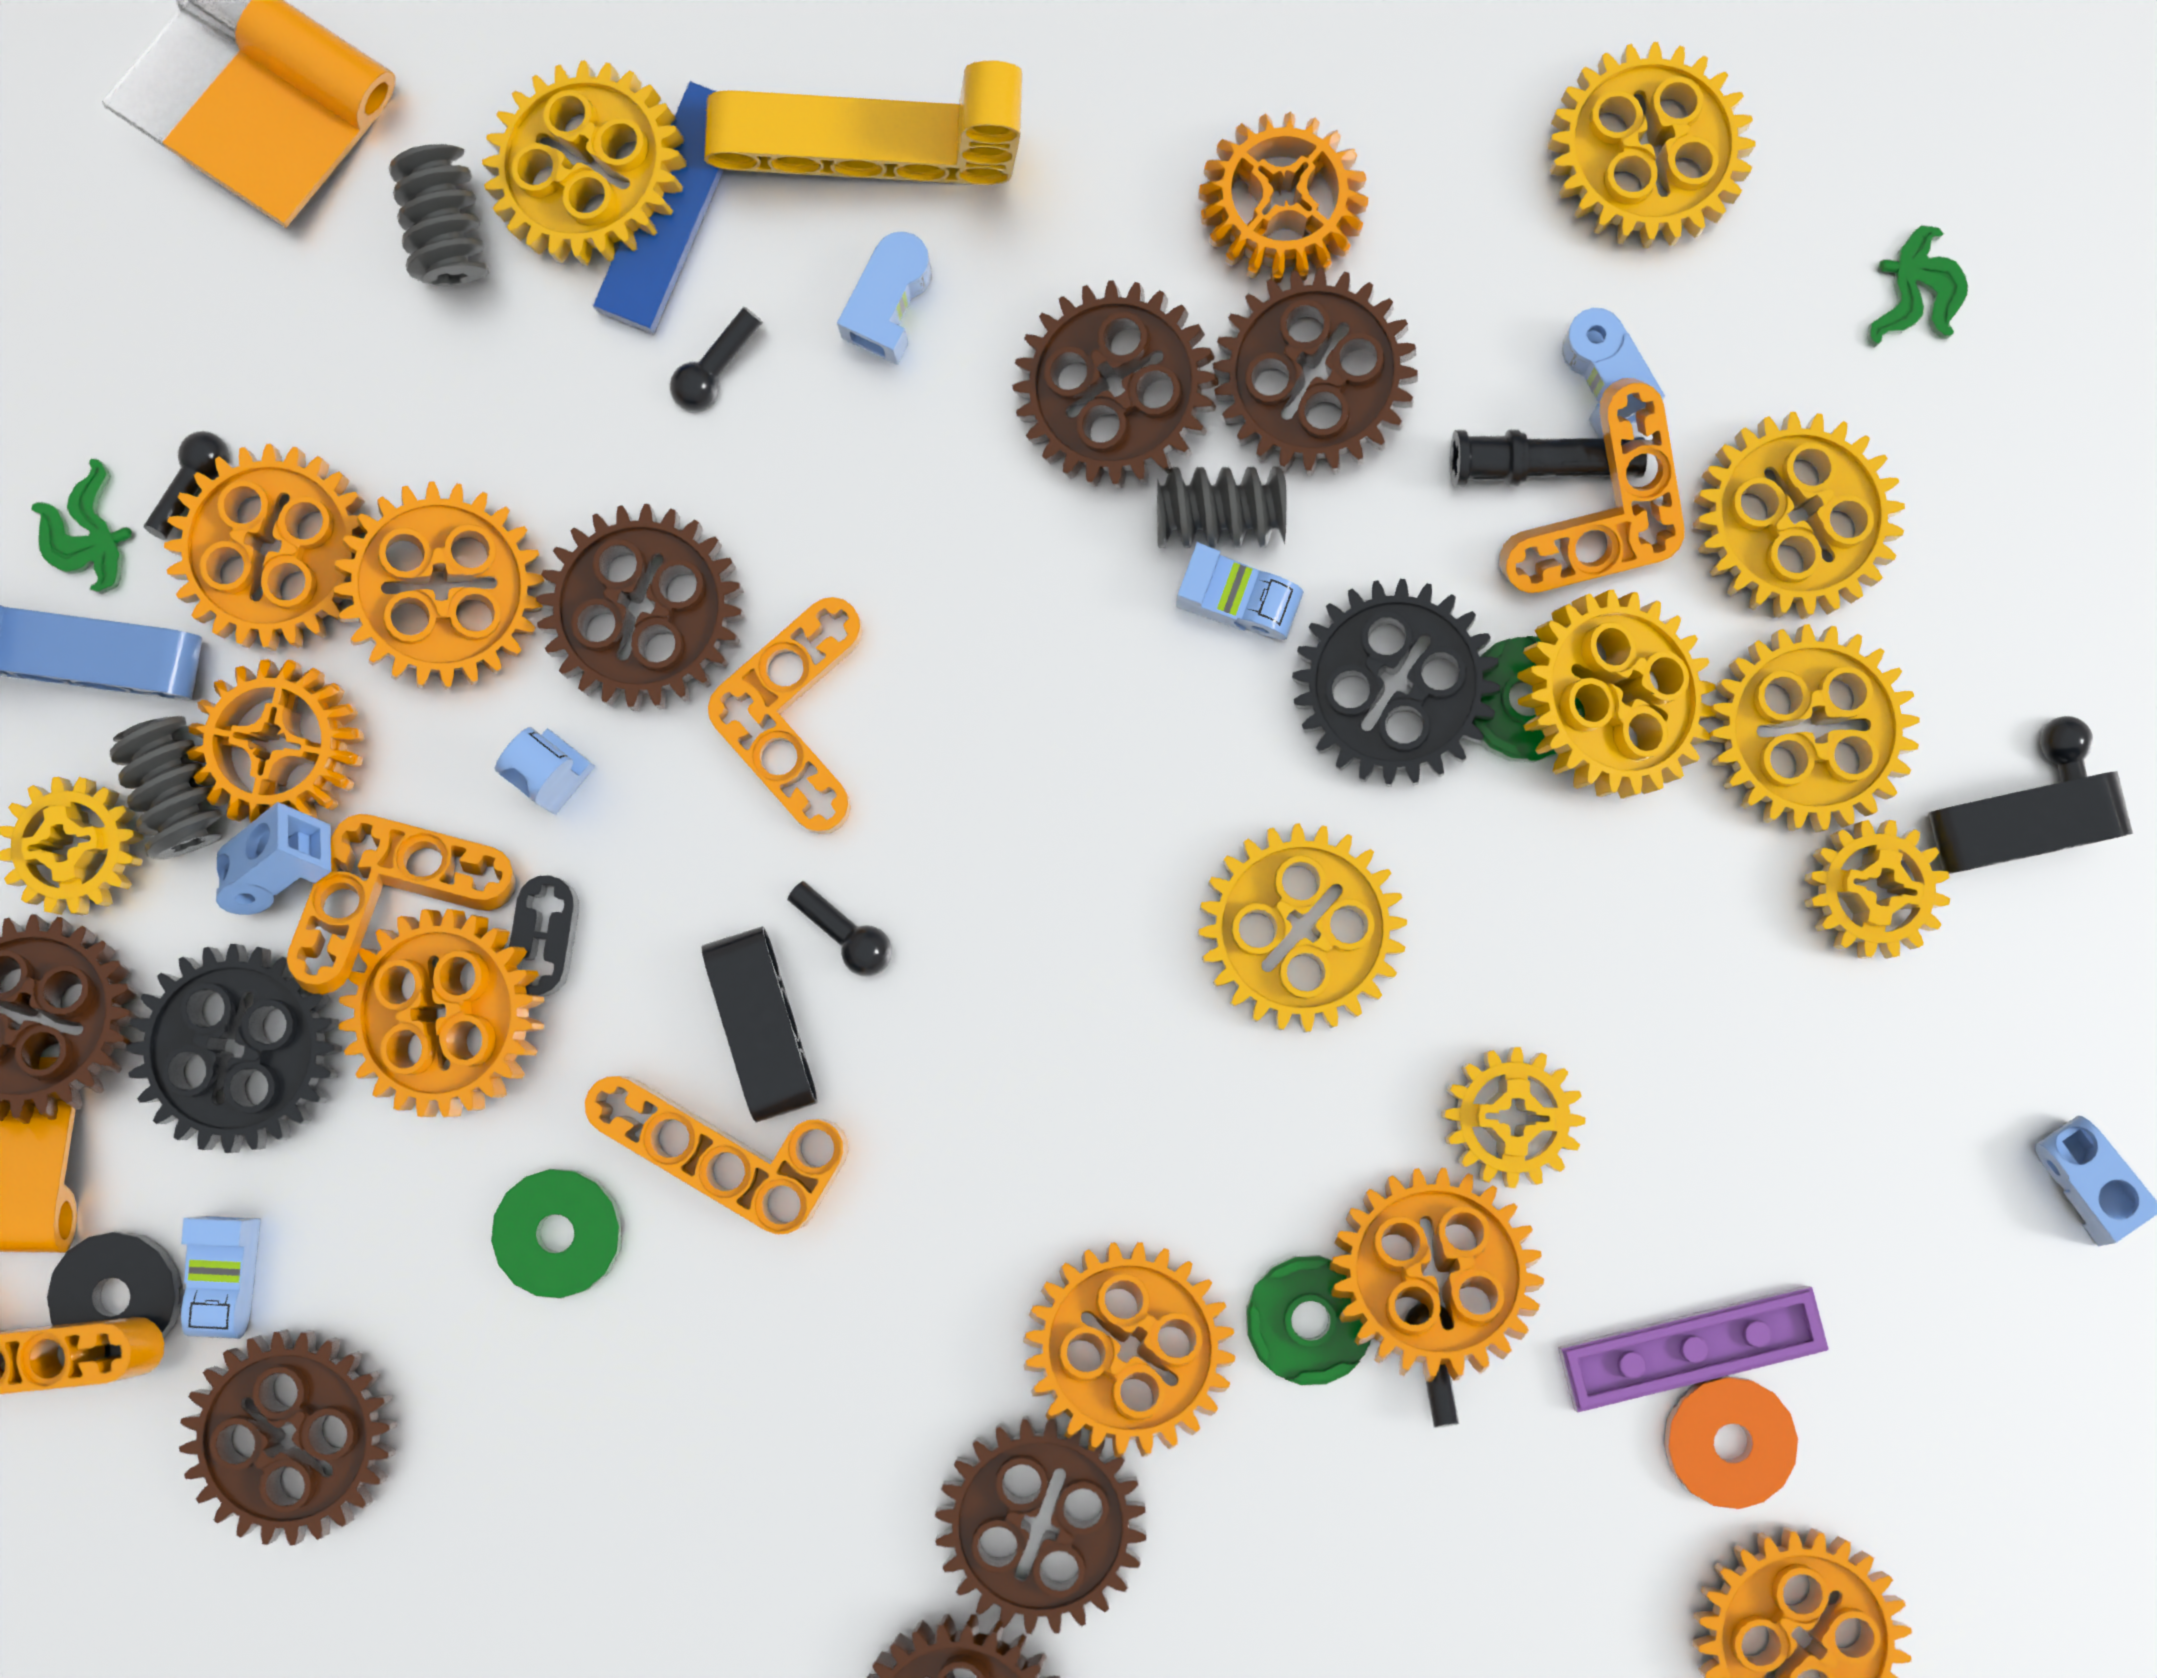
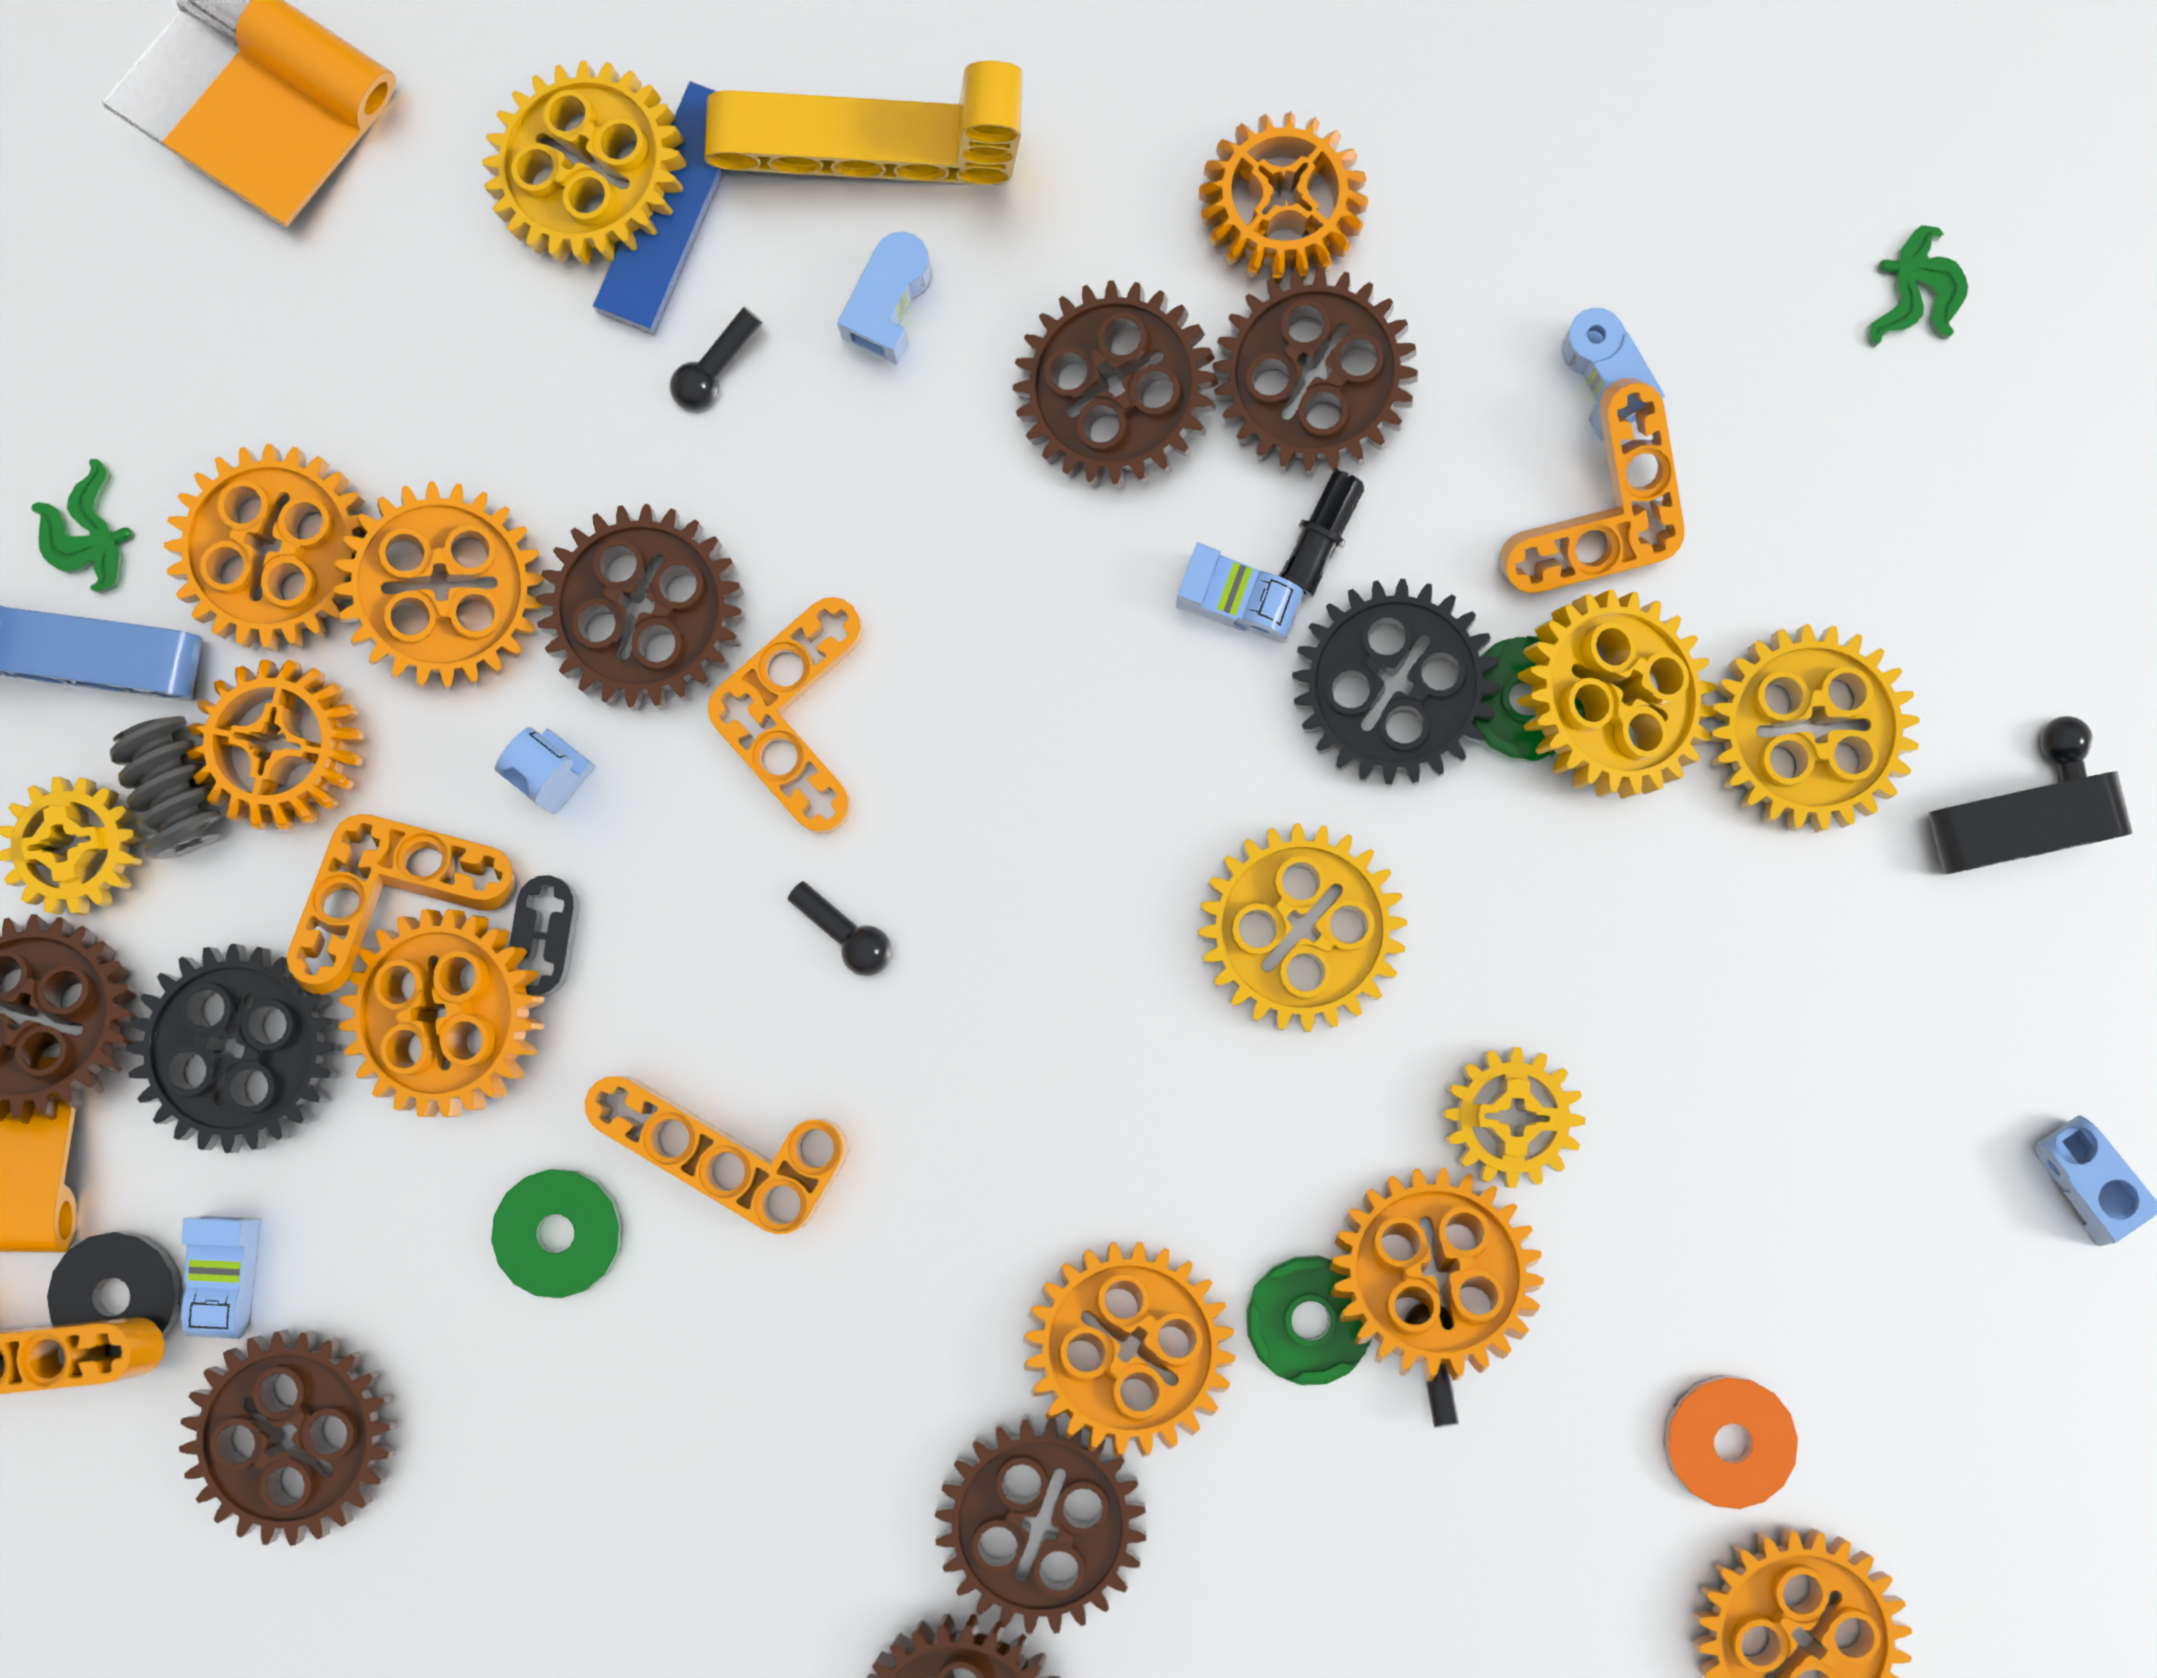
black bar [143,431,230,540] -> none
light blue leg [216,802,331,915] -> none
dark grey piece [389,144,489,287] -> none
black beam [701,926,818,1123] -> none
dark grey piece [1157,467,1287,548] -> none
black pin [1450,429,1647,487] -> none
yellow gear [1547,42,1756,248] -> none
medium lavender tile [1558,1285,1829,1413] -> none
yellow gear [1693,412,1905,619] -> none
yellow gear [1804,820,1950,959] -> none
none -> black axle [1279,470,1364,597]

